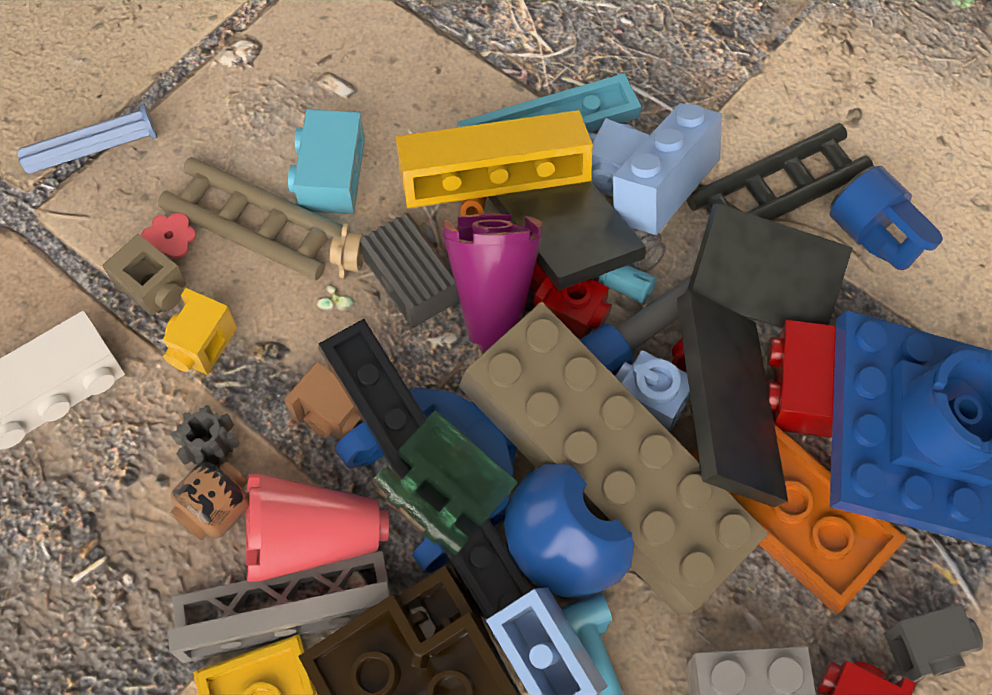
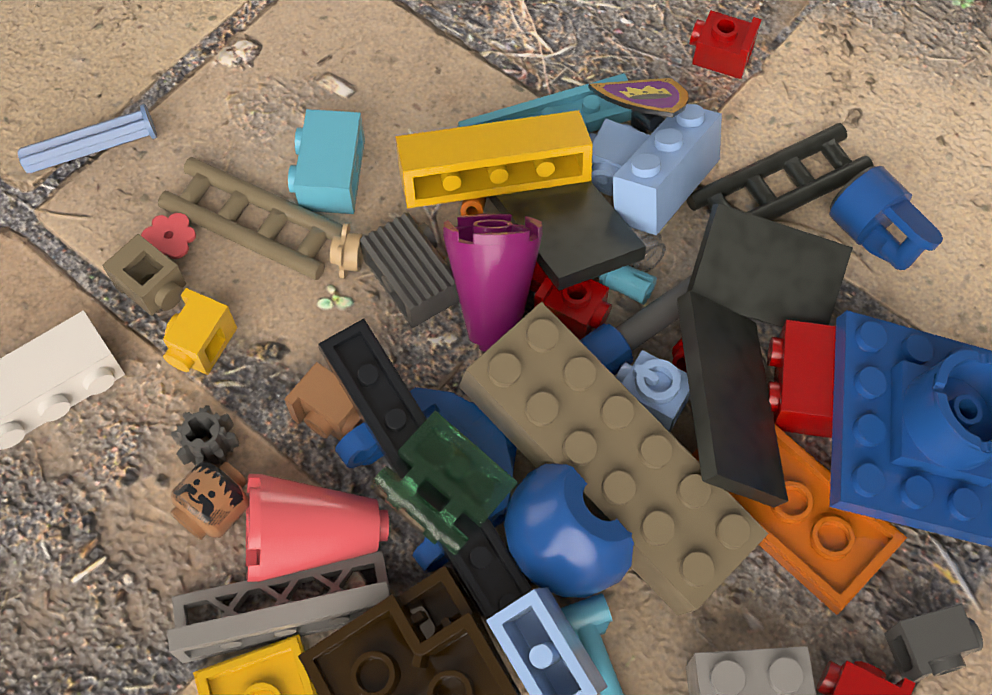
none -> shield [588,78,689,134]
none -> red brick [689,10,762,79]

